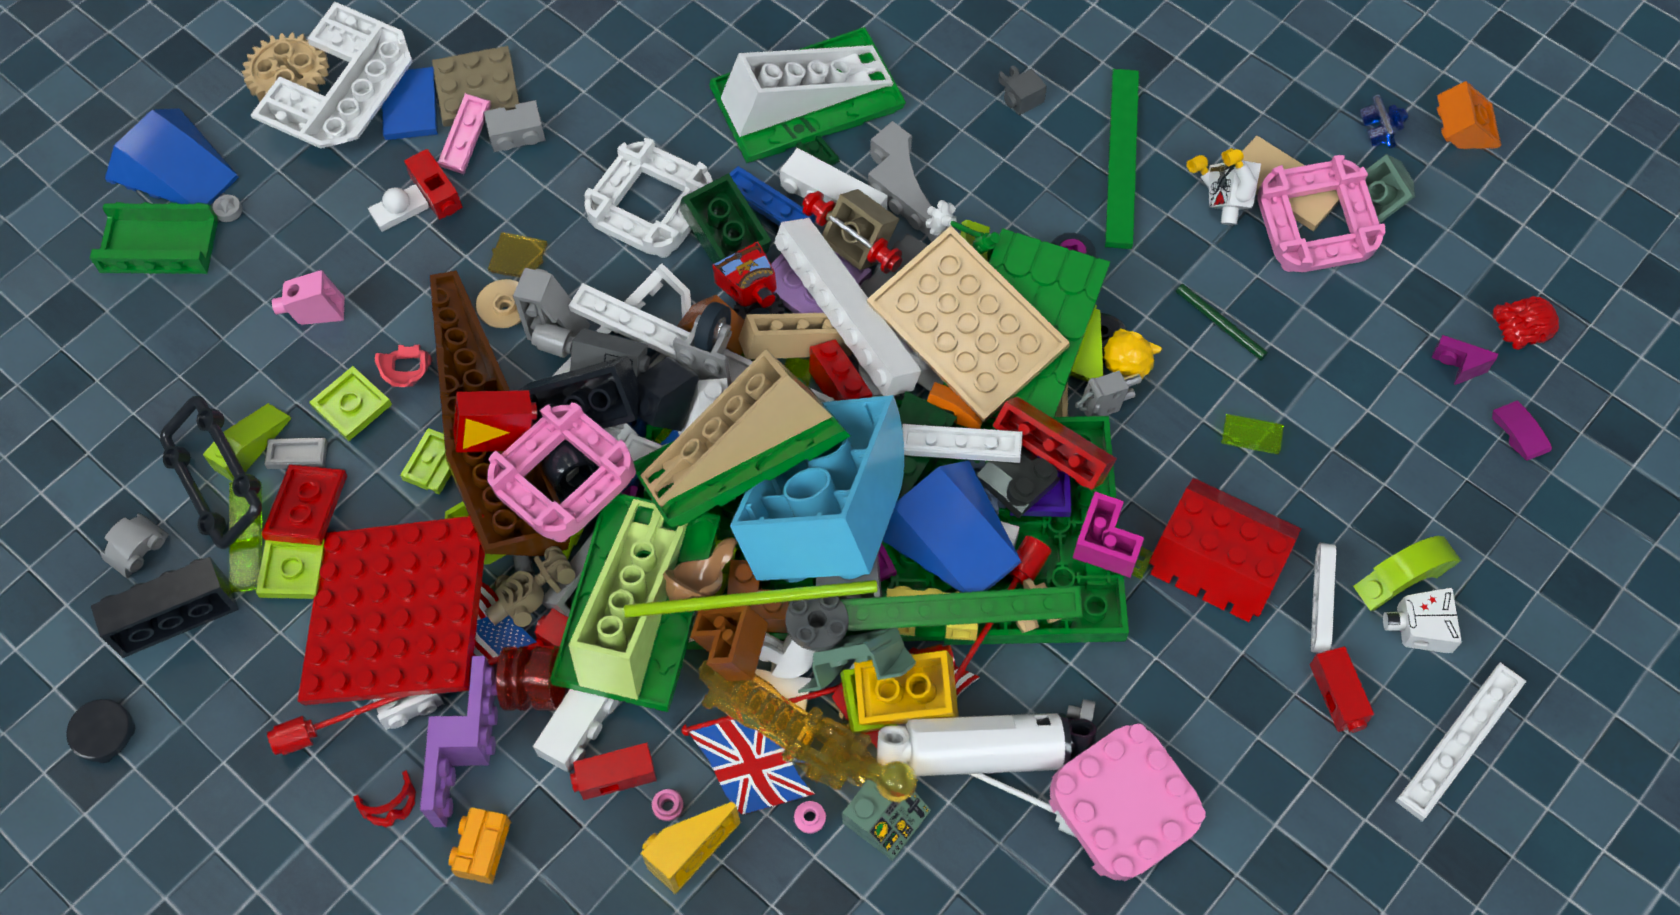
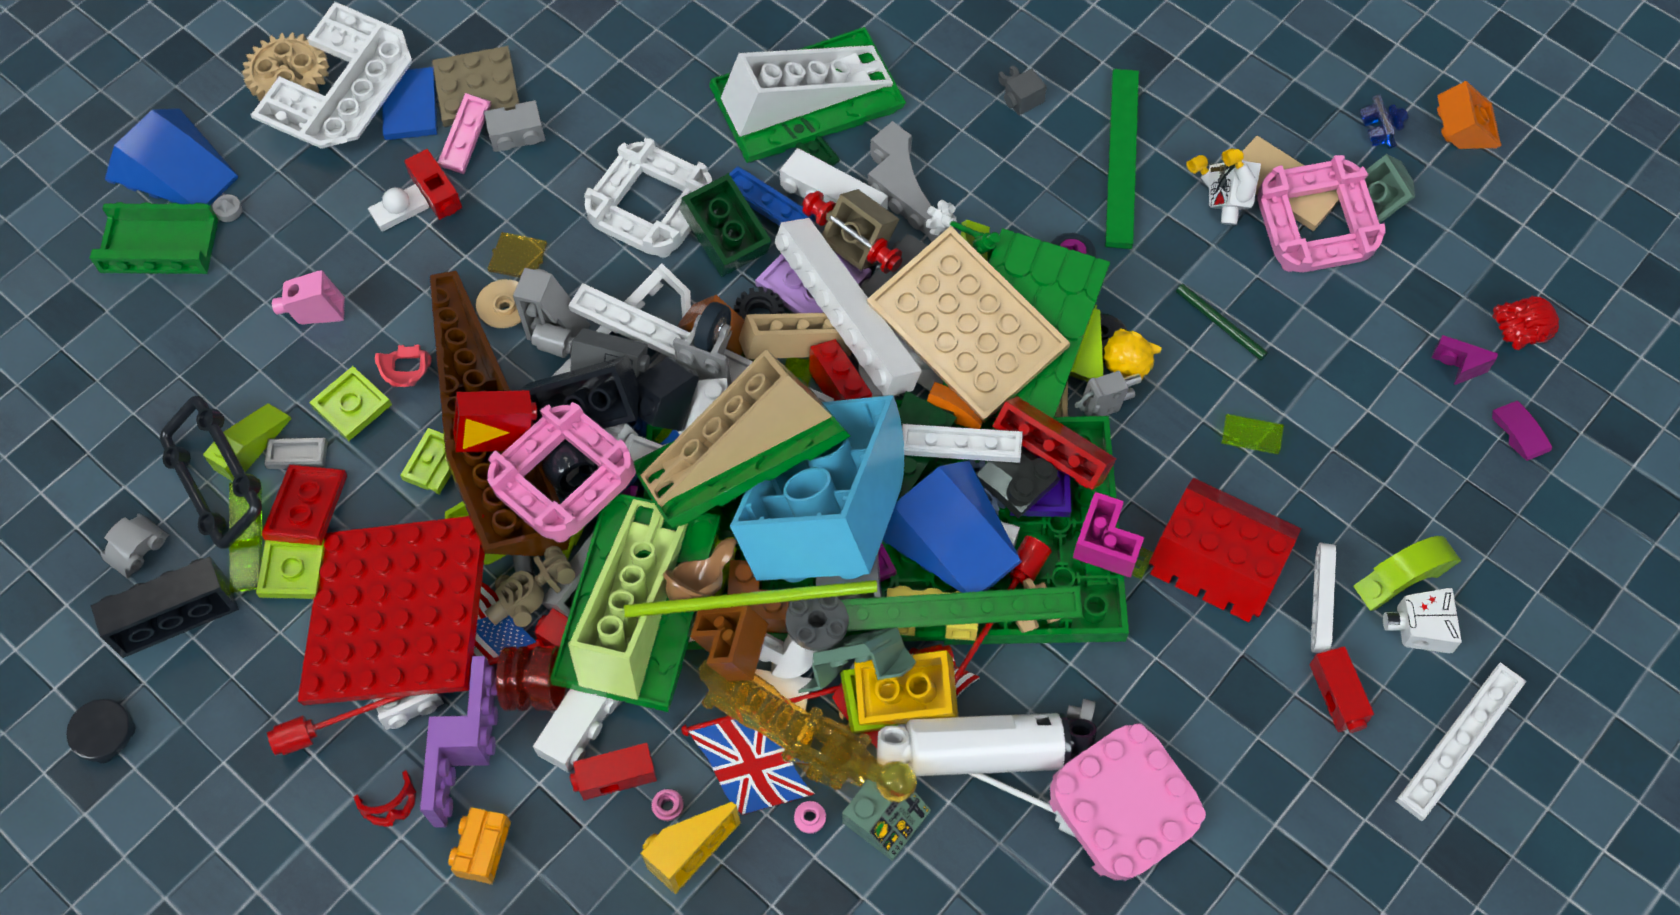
torso [712,241,777,308] -> none

